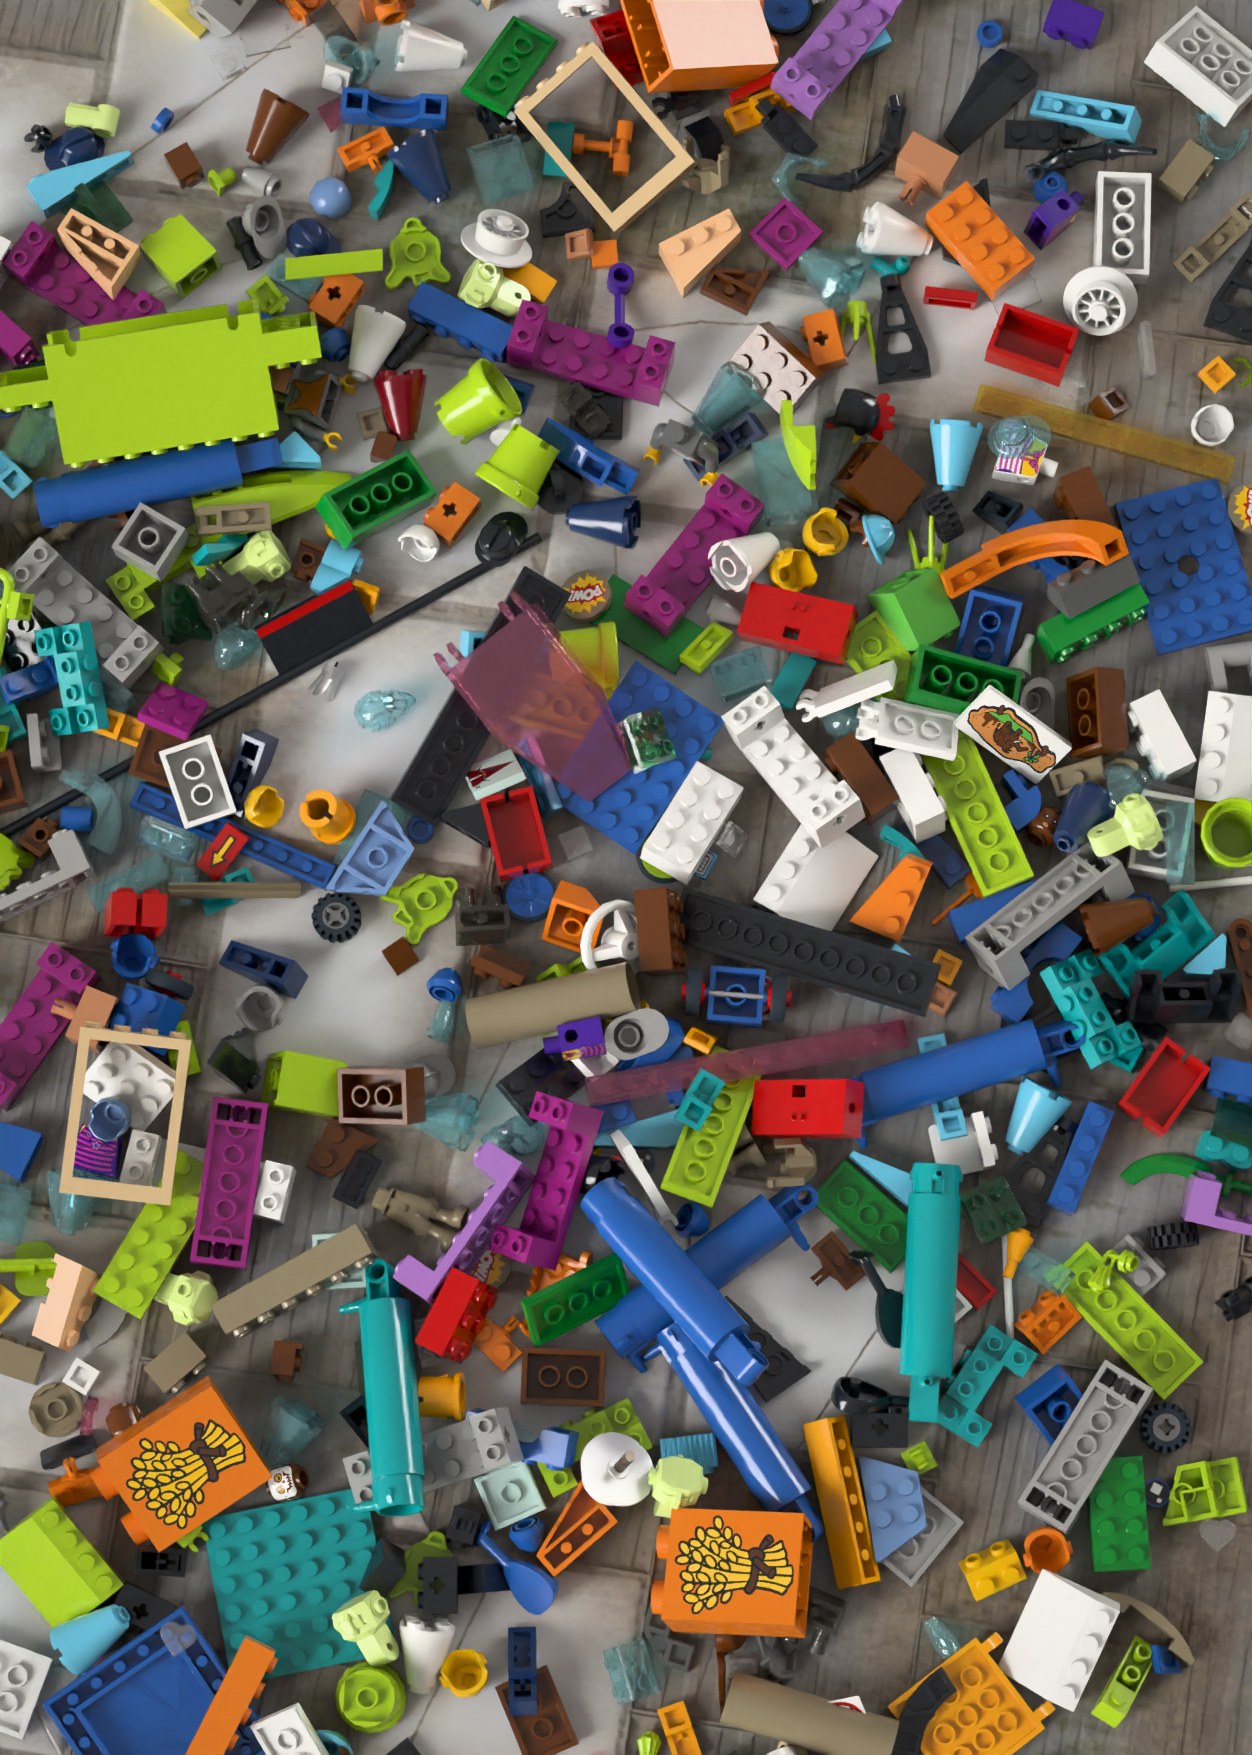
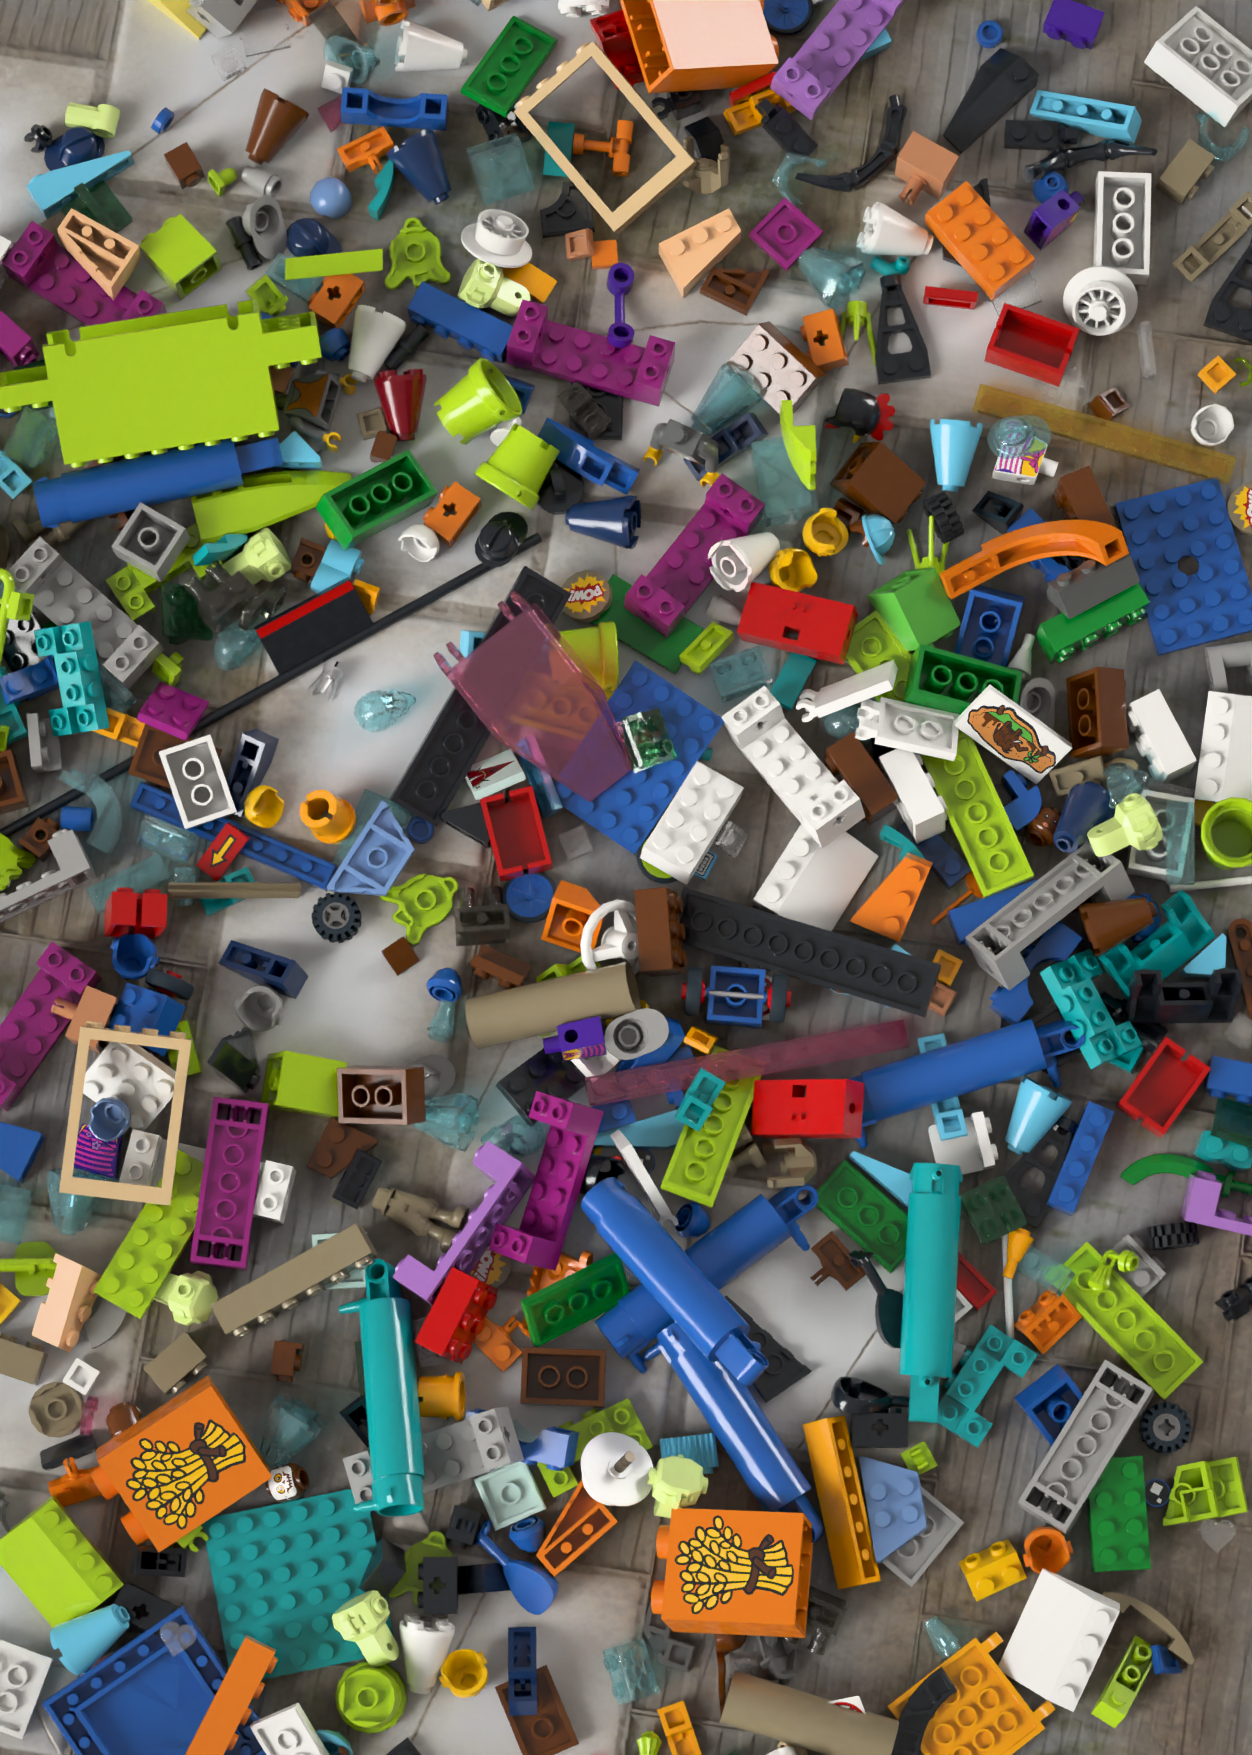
dark tan plate [195,502,272,537] -> none

